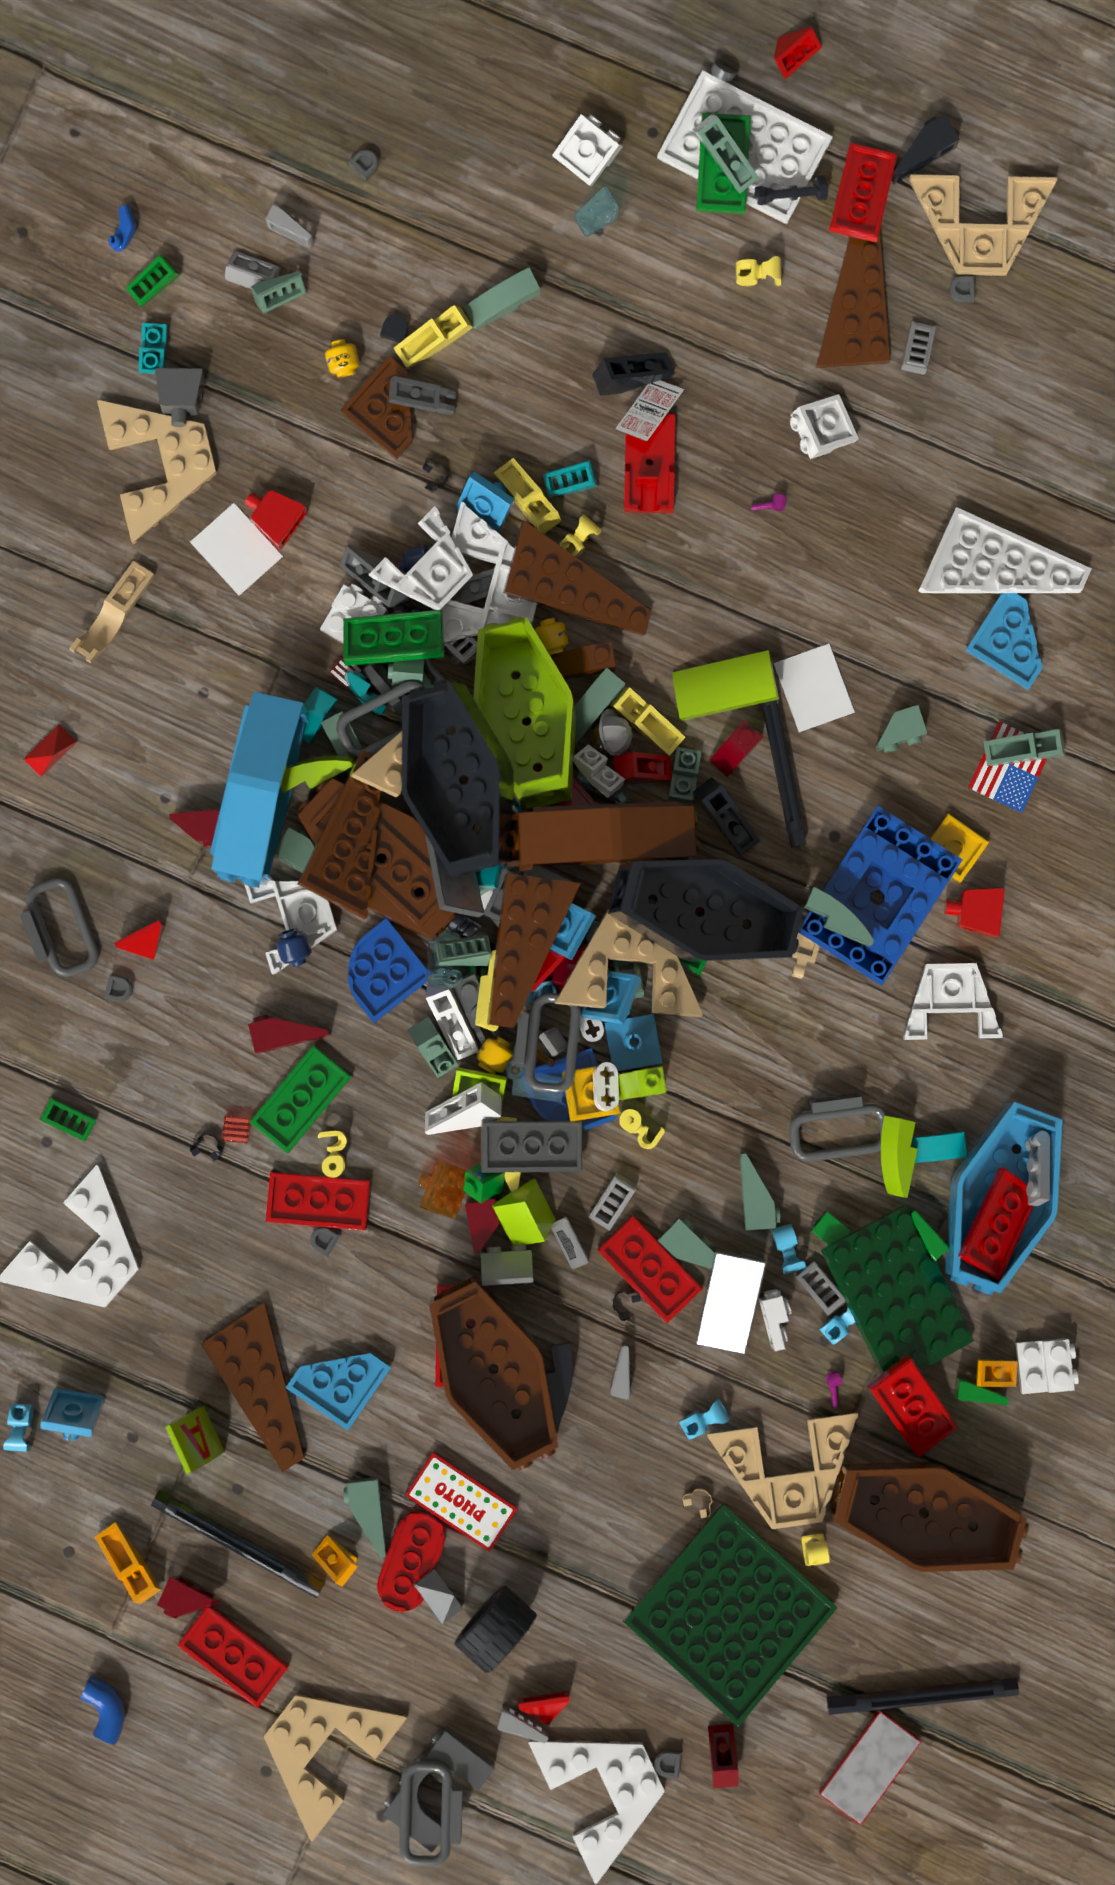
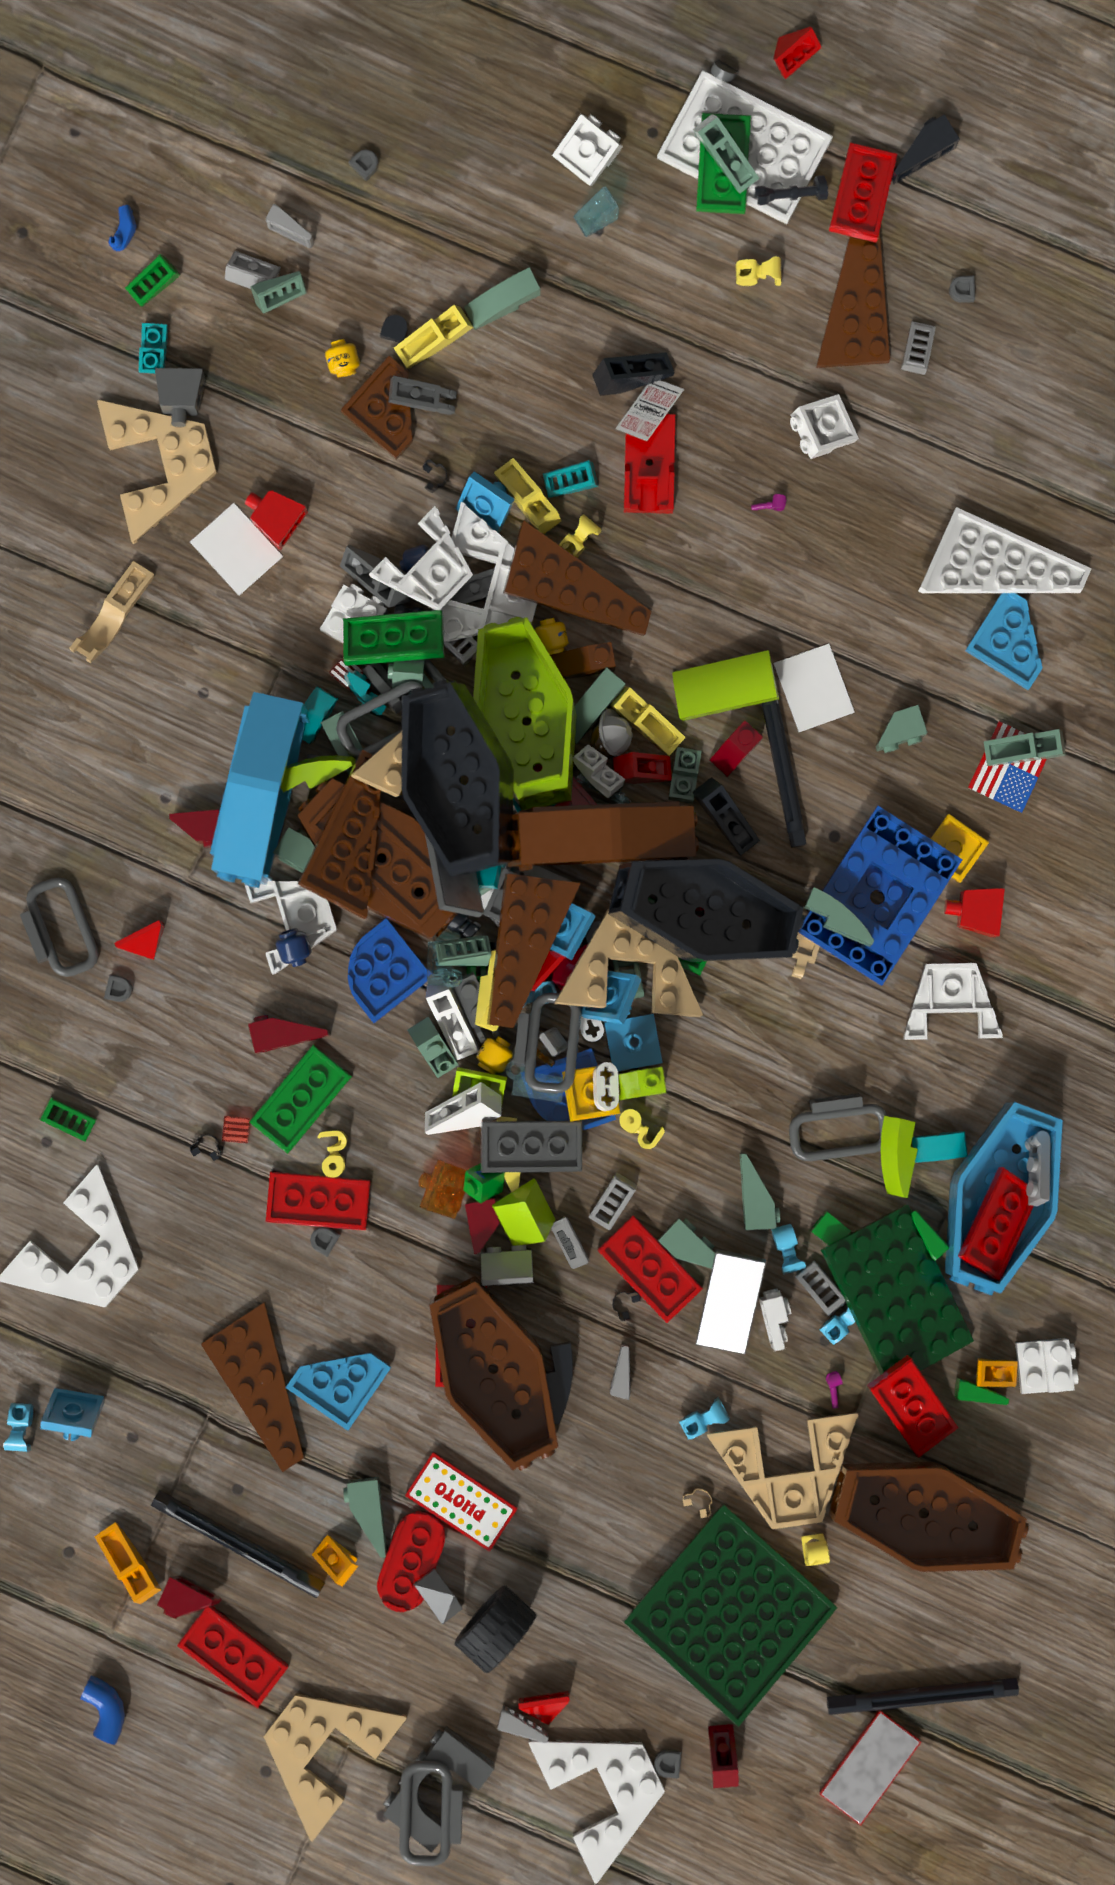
red slope [24,725,77,777] -> none
lime slope [165,1406,225,1475] -> none
tan wing [909,175,1057,276] -> none

